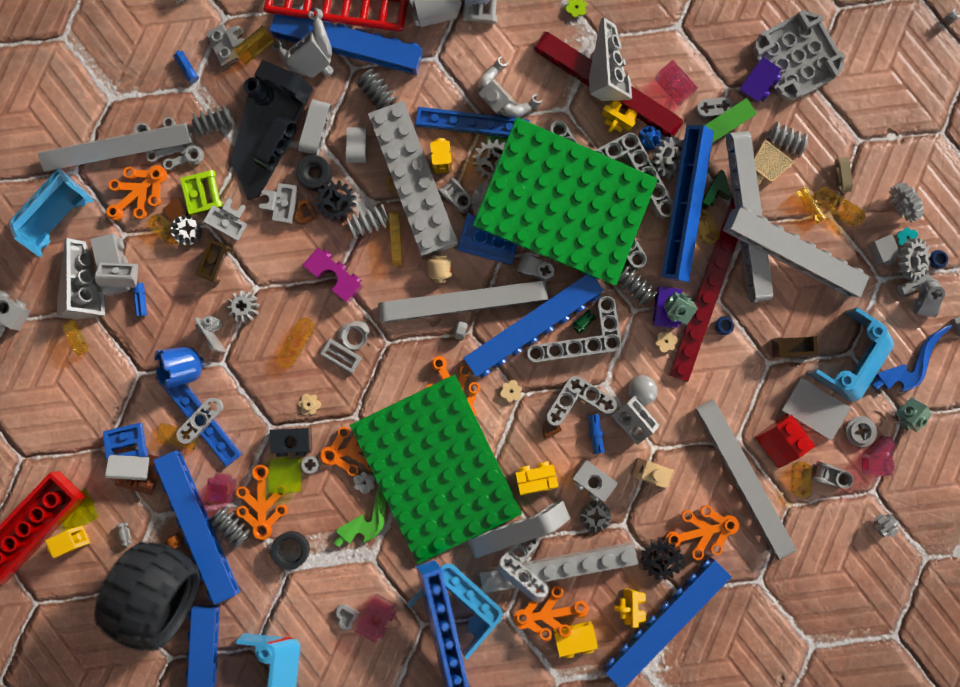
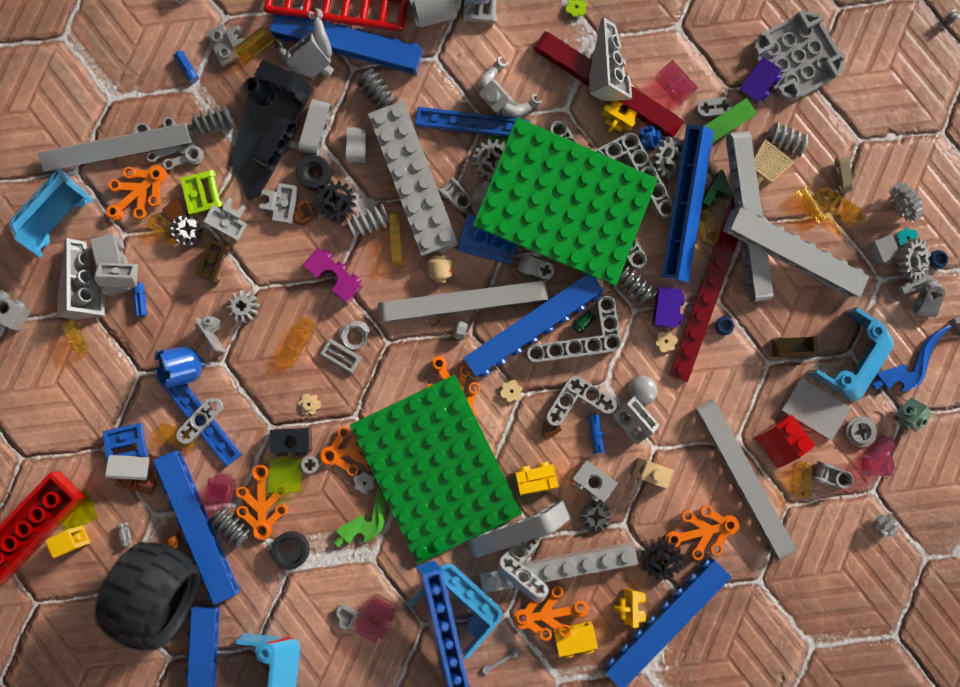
yellow brick [430,138,452,174] -> none
sand green brick [664,291,698,325] -> none
none -> light grey hinge [482,650,519,675]

